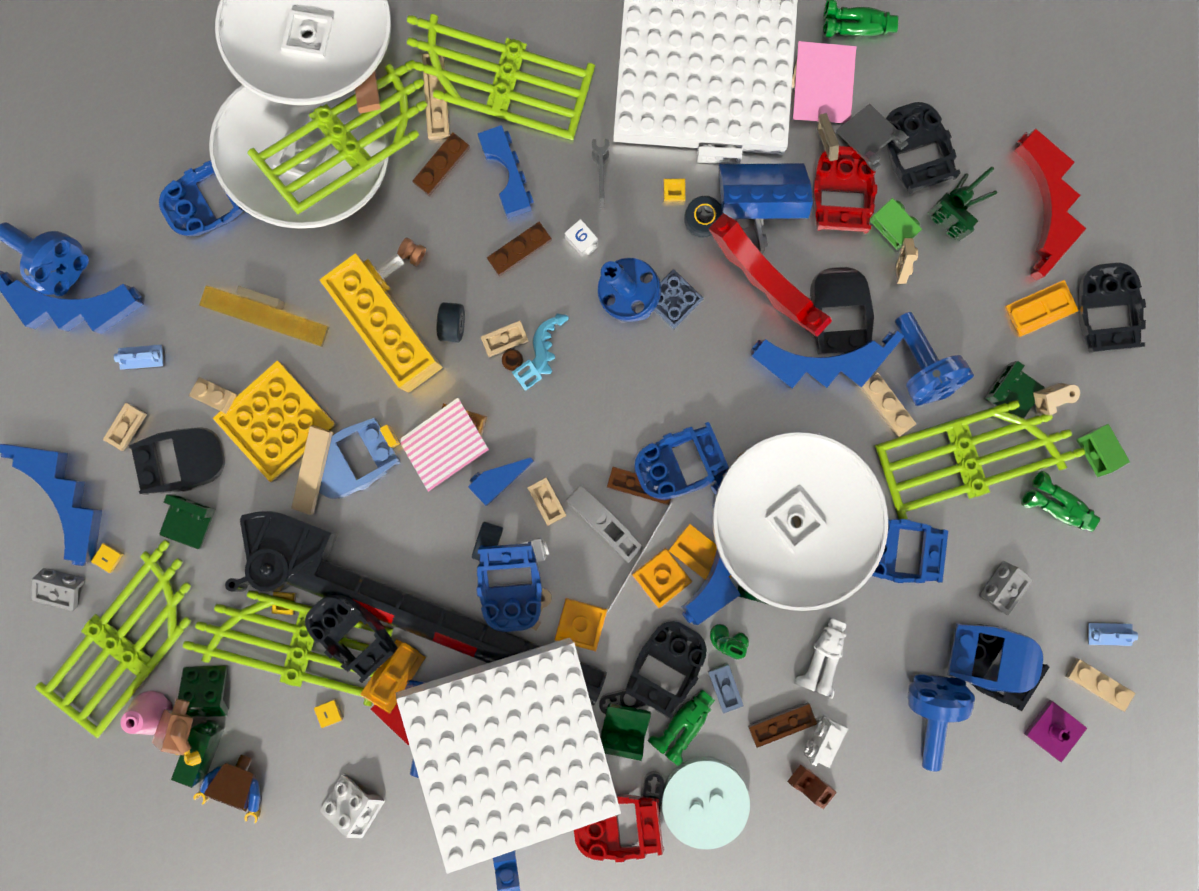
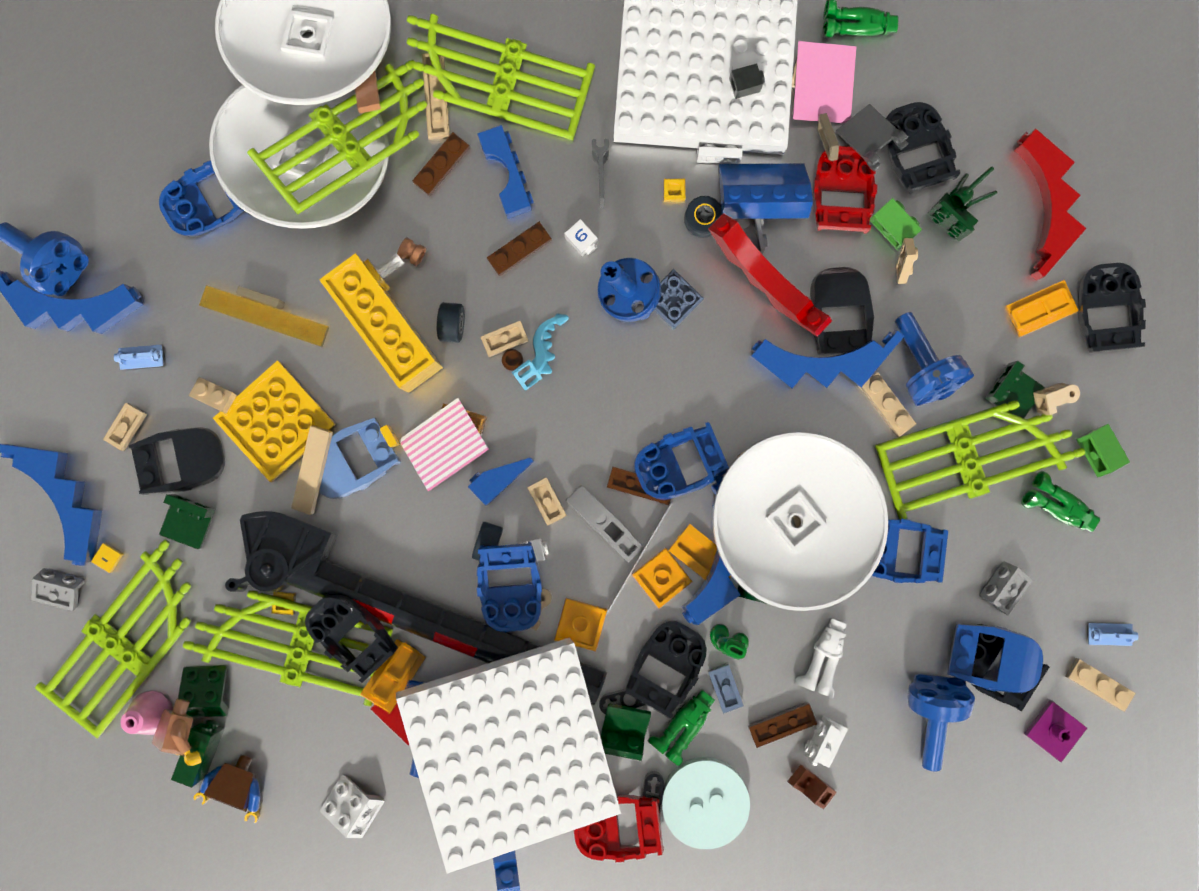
yellow tile [314,699,343,728] -> none
none -> pearl dark grey brick [729,63,765,99]

